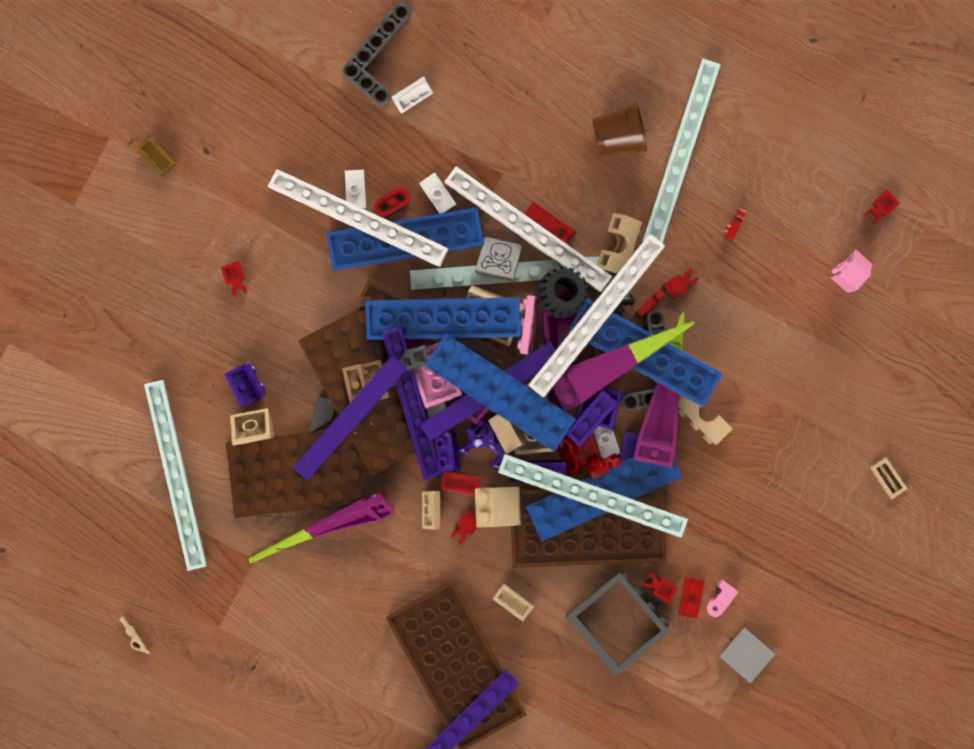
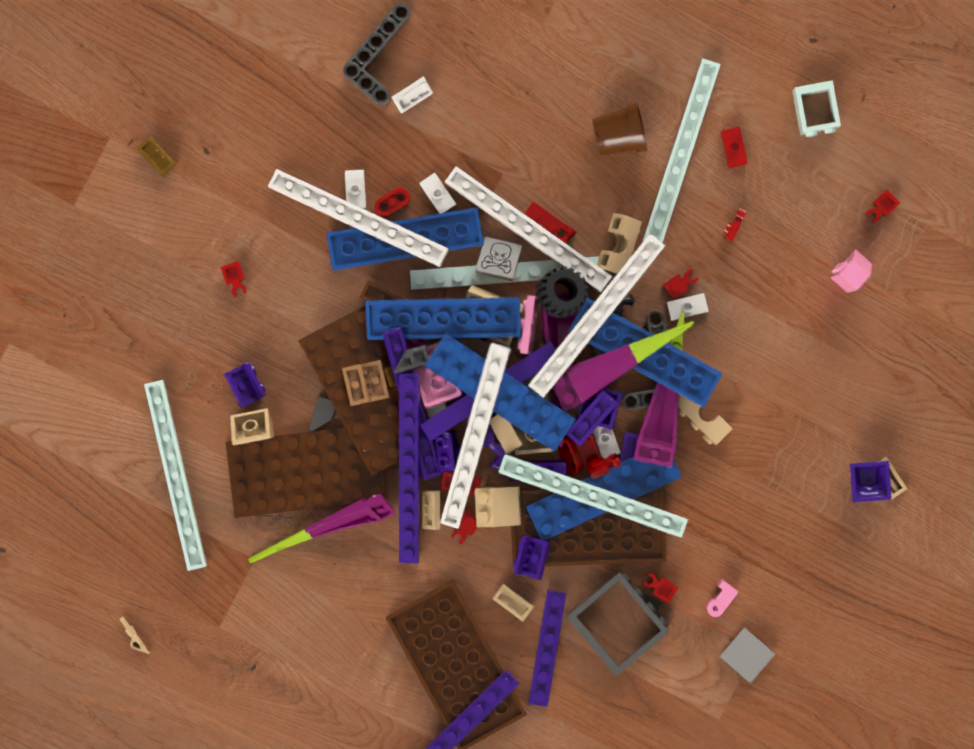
dark purple tile [293,356,407,480] -> none
red plate [635,289,665,317] -> none
red plate [678,577,705,619] -> none
none -> dark purple plate [399,373,420,564]
none -> white plate [440,343,510,529]
none -> dark purple bracket [513,536,551,580]
none -> dark purple plate [528,590,566,707]
none -> white plate [666,293,709,321]
none -> red plate [720,127,748,169]
none -> light aqua window [792,80,841,137]
none -> dark purple brick [849,461,892,502]

